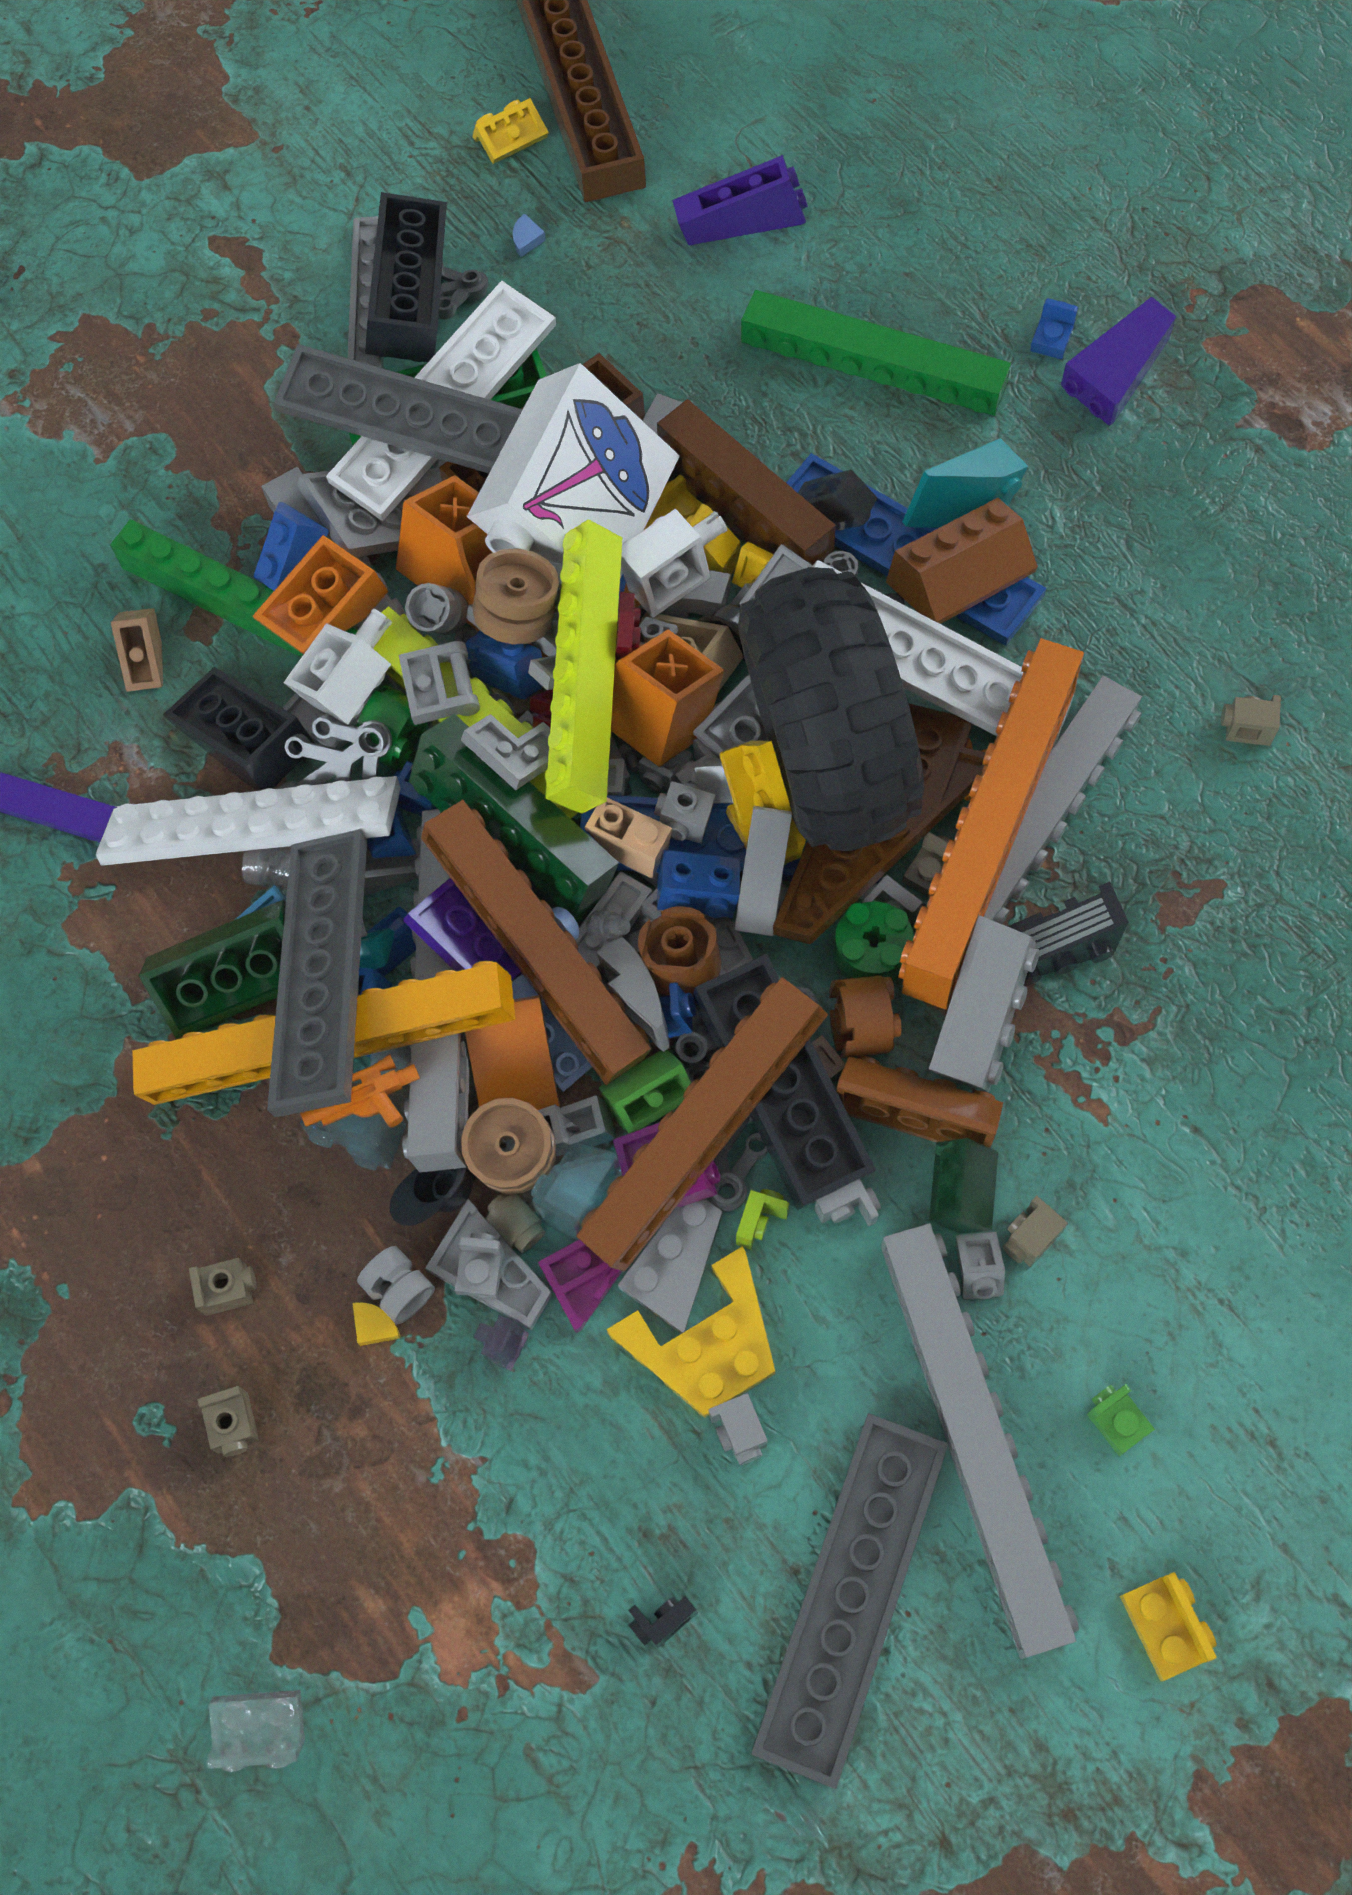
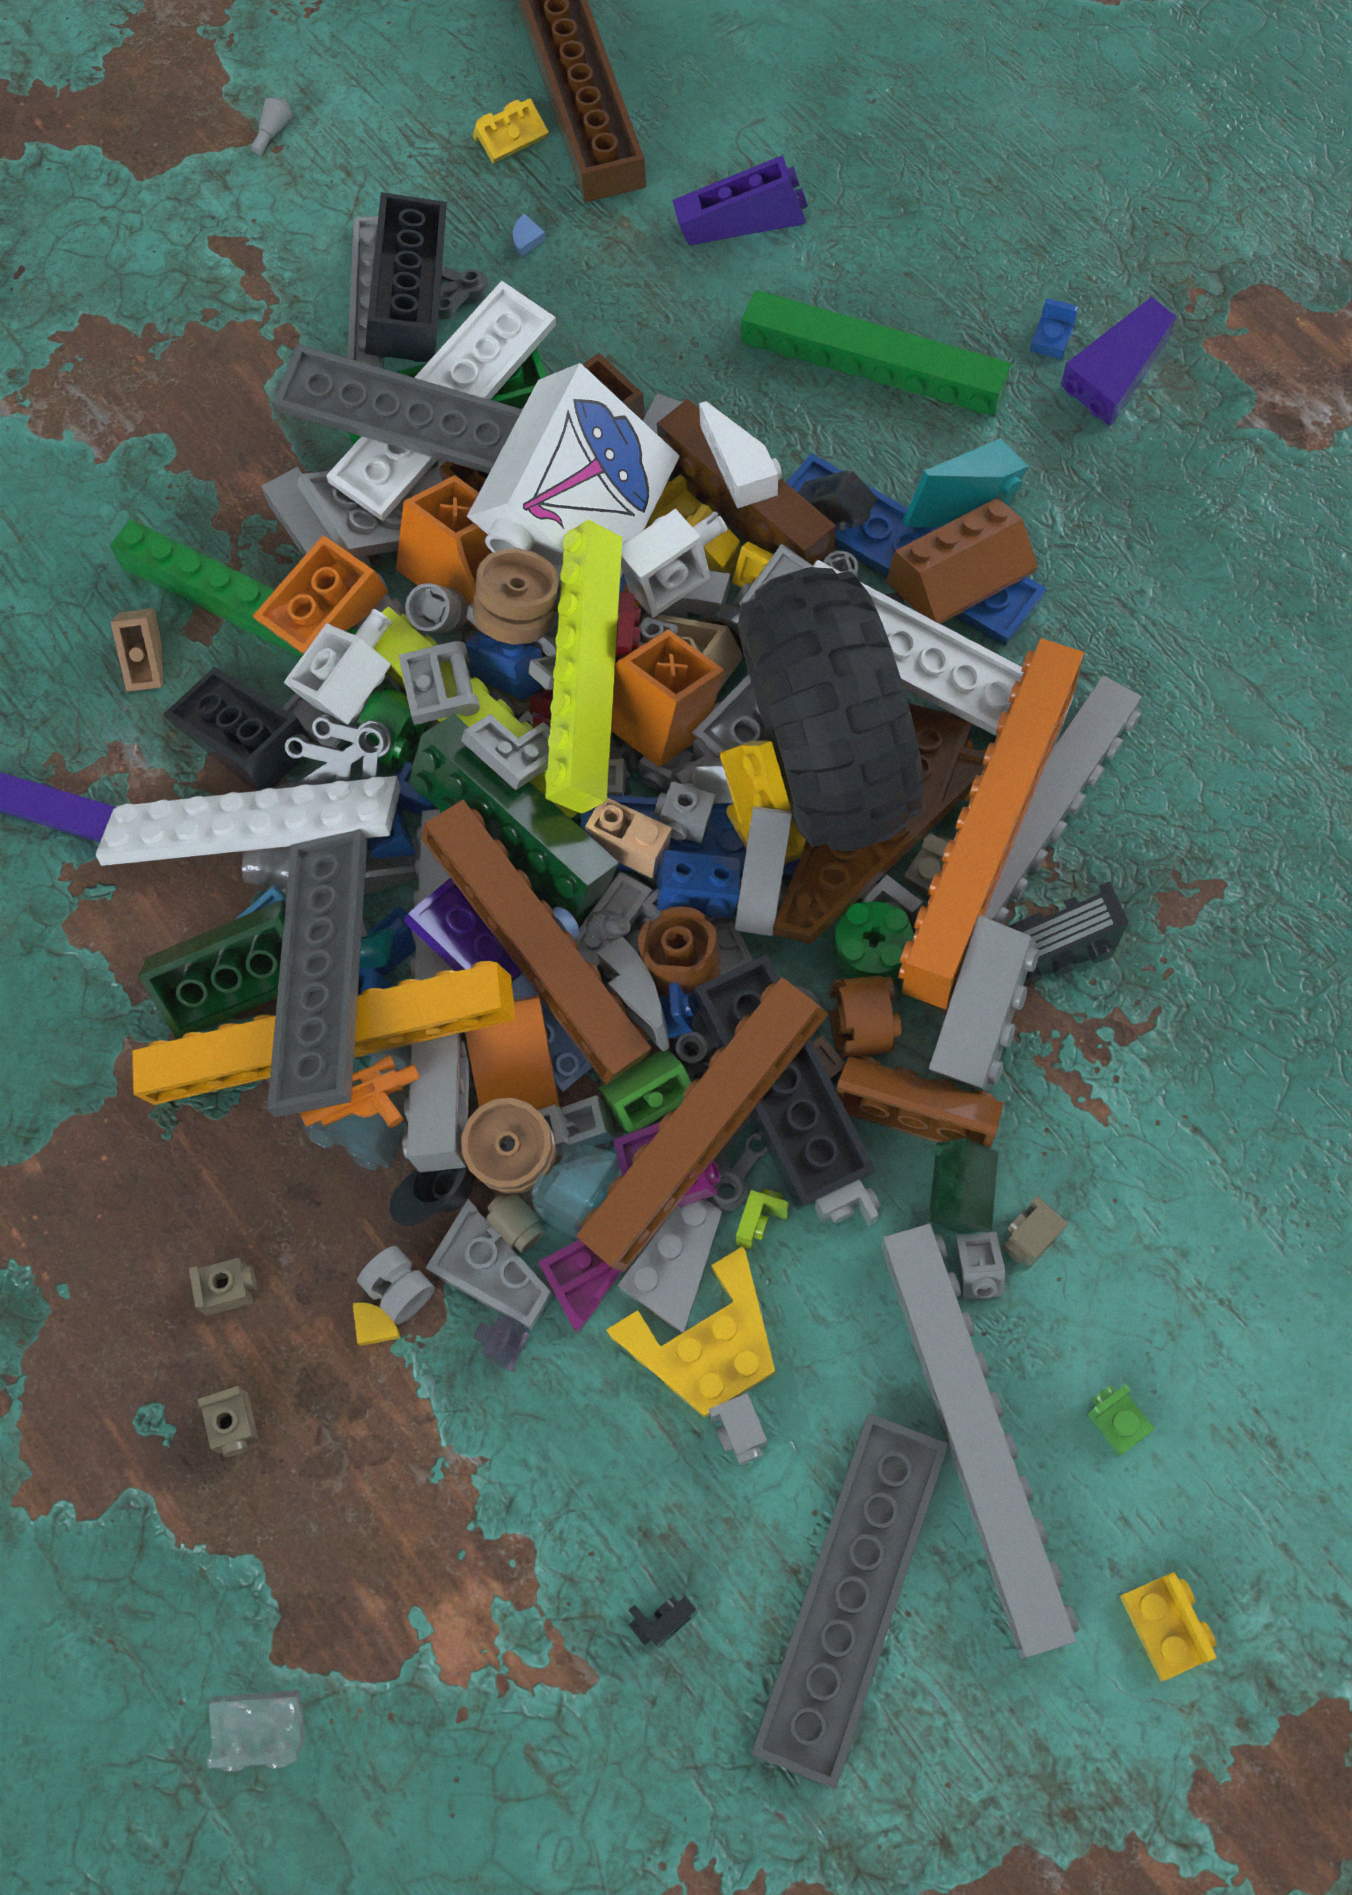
blue slope [253,502,329,591] -> none
light grey bracket [454,1232,504,1299] -> none
dark tan brick [1221,695,1281,746] -> none
none -> light grey cone [251,97,293,155]
none -> white slope [699,401,782,508]

